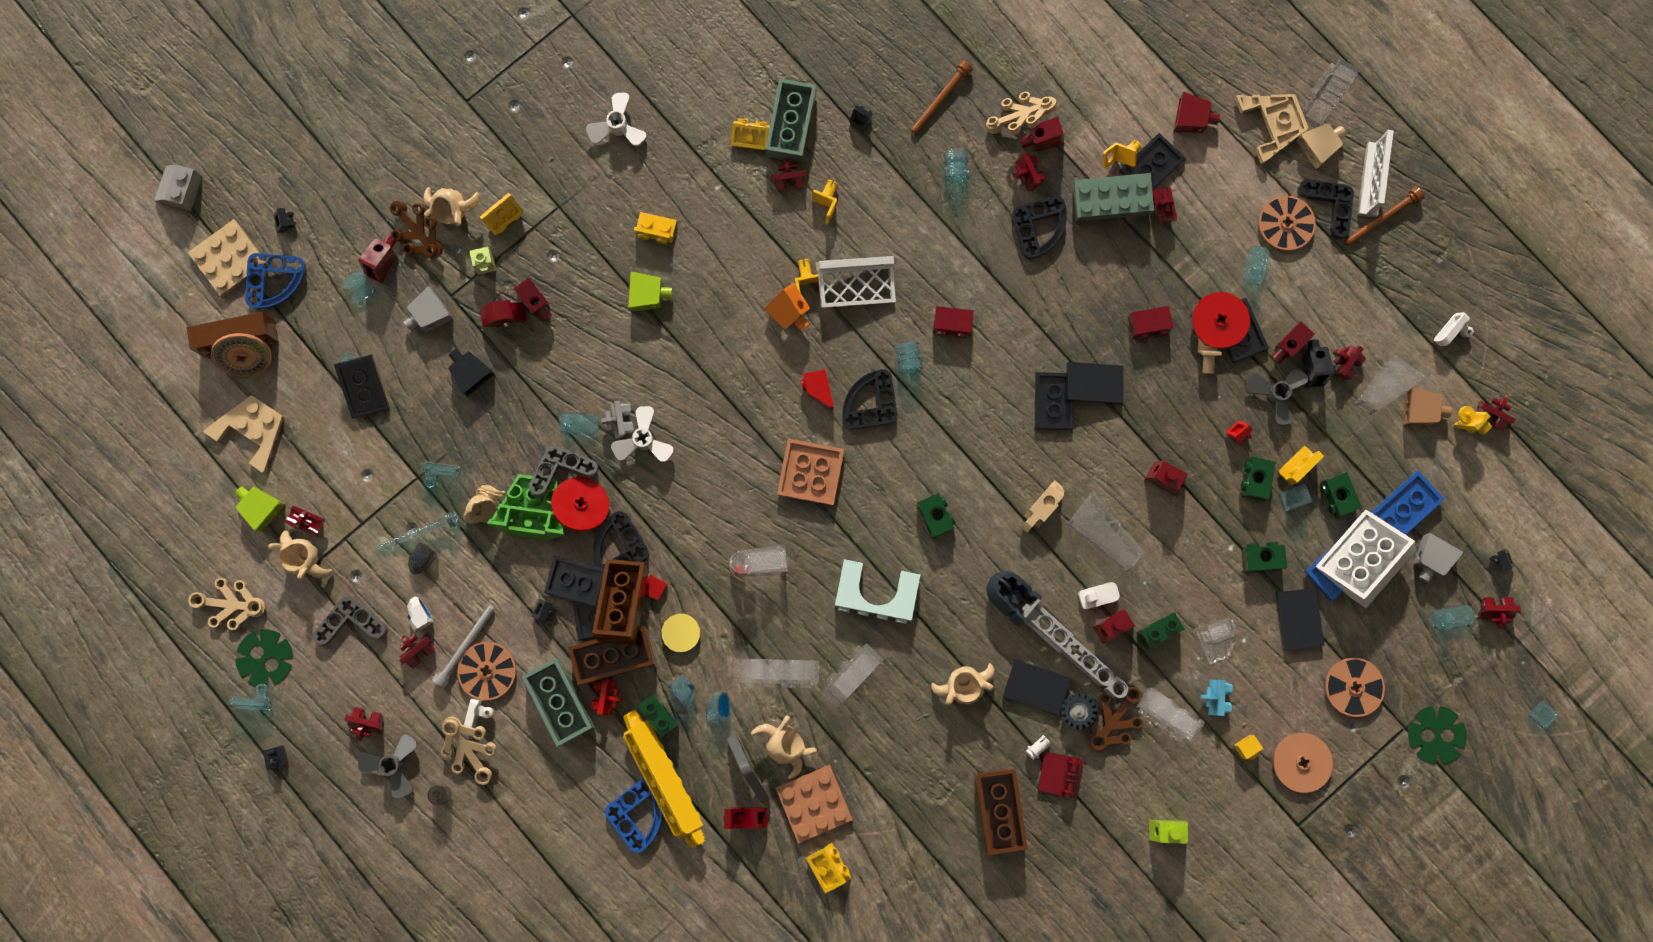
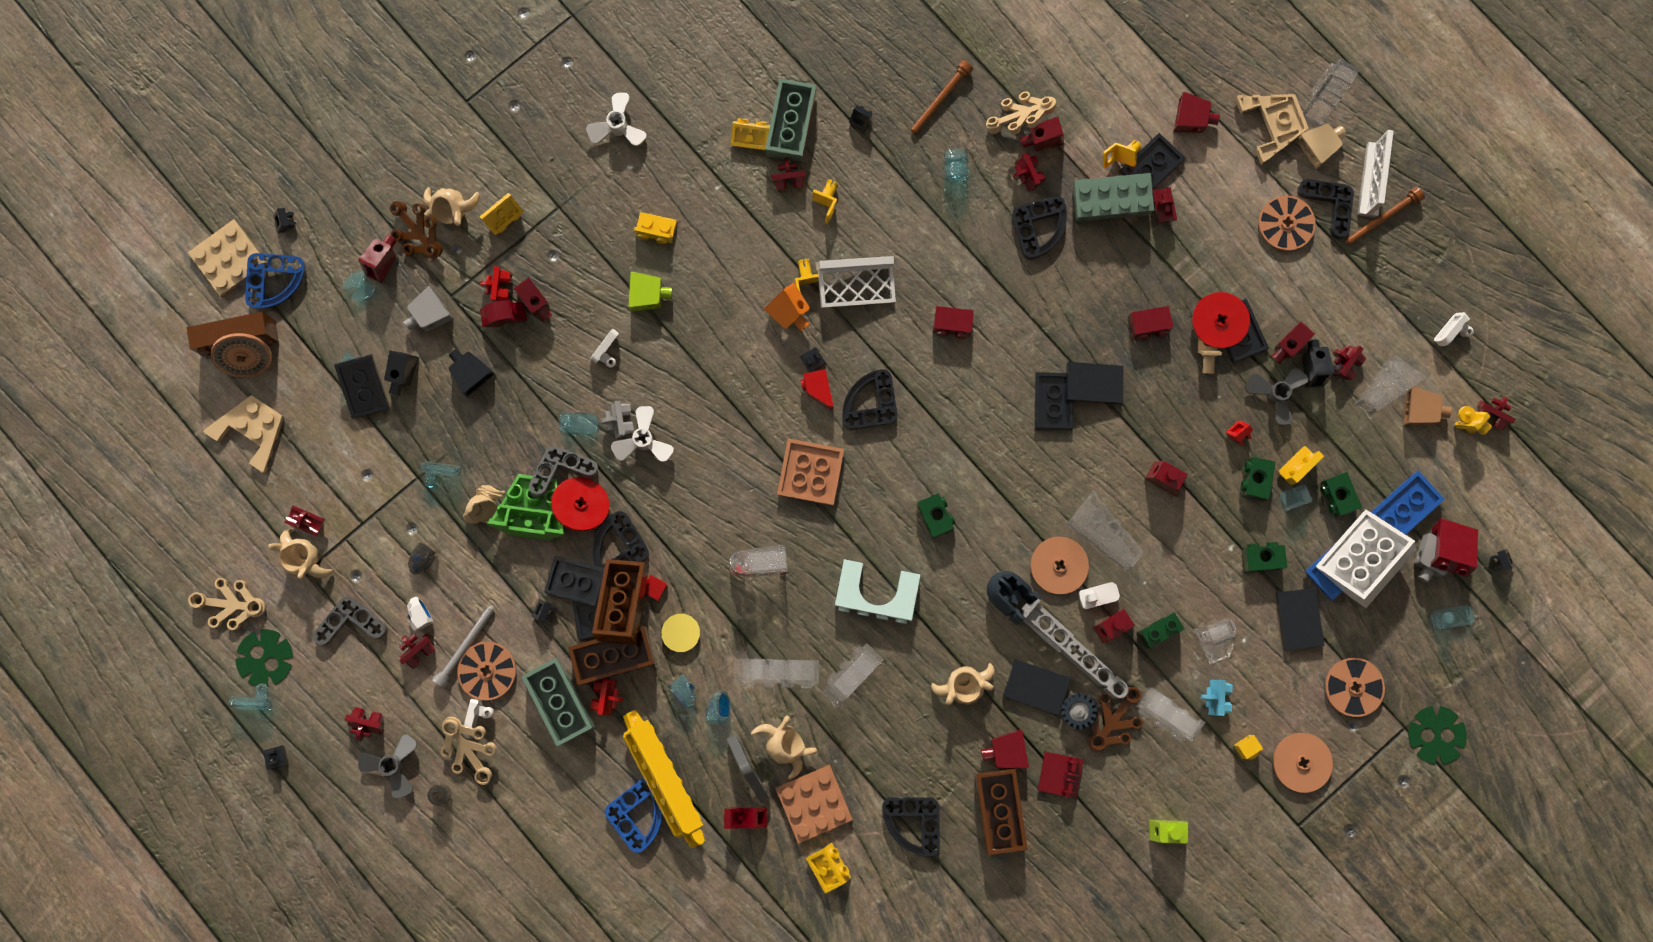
light grey slope [154,165,203,211] -> none
lime torso [235,486,286,532] -> none
clear light blue piece [378,510,461,549] -> none
yellowish green window [470,247,496,275] -> none
dark green brick [638,694,679,738] -> none
clear light blue wheel [895,341,923,374] -> none
tan piece [1021,480,1064,533] -> none
white pin [1026,735,1051,760] -> none
clear light blue piece [1243,246,1269,286] -> none
dark red hips [1478,597,1521,629] -> none
clear light blue tile [1528,701,1559,729] -> none
none -> black torso [384,350,419,395]
none -> red hips [480,266,512,302]
none -> white piece [590,329,619,368]
none -> black tile [800,347,826,373]
none -> black beam [882,797,940,856]
none -> dark red torso [981,730,1029,768]
none -> nougat piece [1030,537,1089,595]
none -> dark red panel [1431,518,1478,577]

